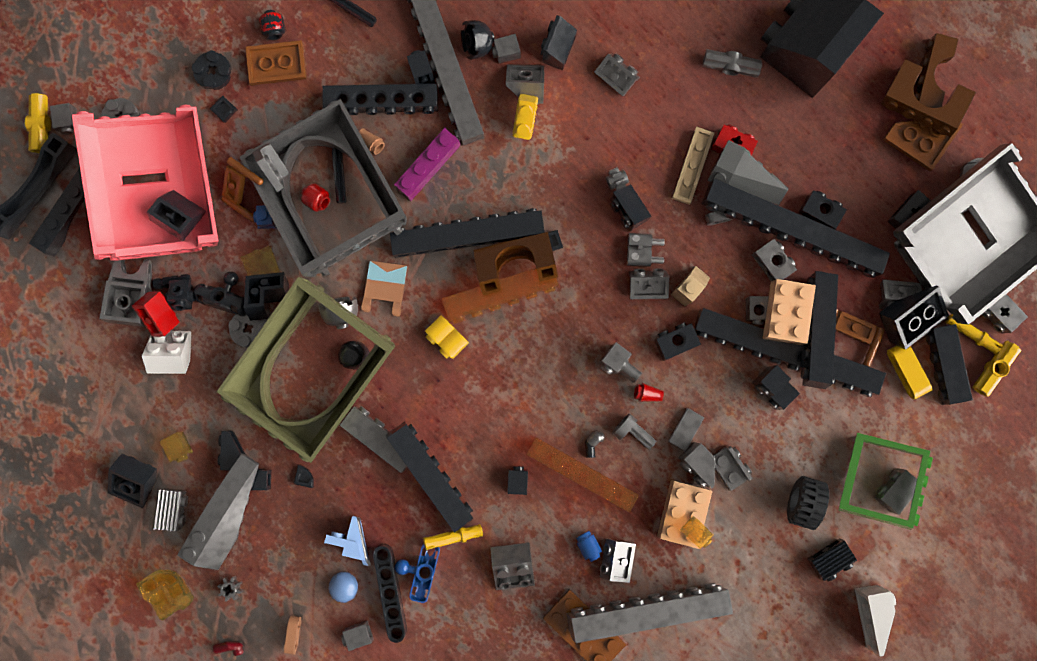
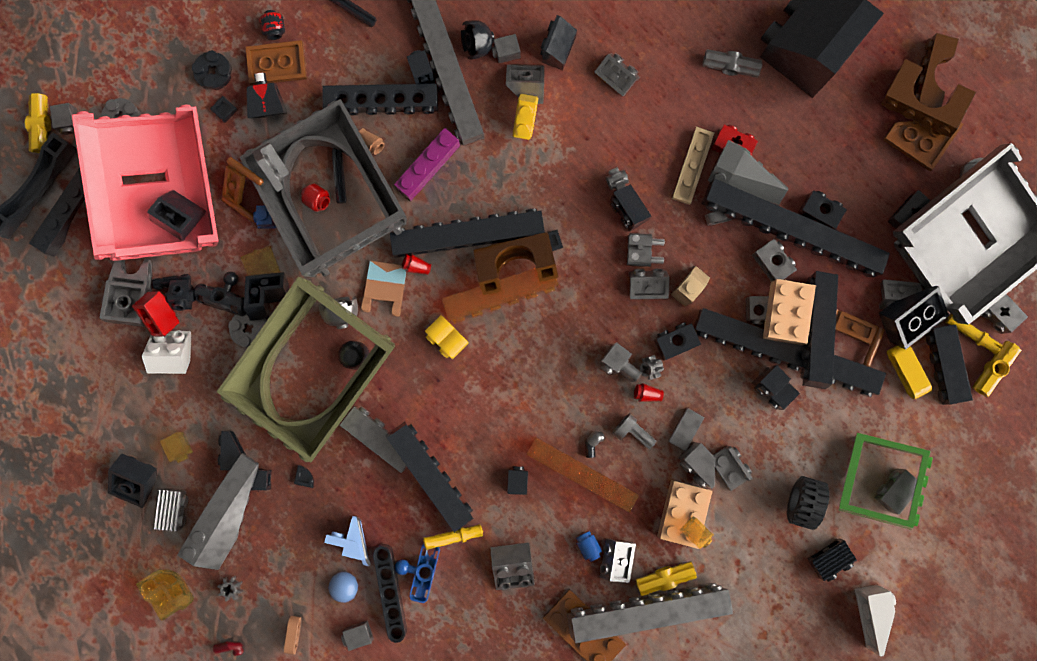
none -> black torso [247,73,287,119]
none -> red cone [402,254,431,275]
none -> yellow piece [635,561,697,596]
none -> flat silver gear [639,355,664,380]

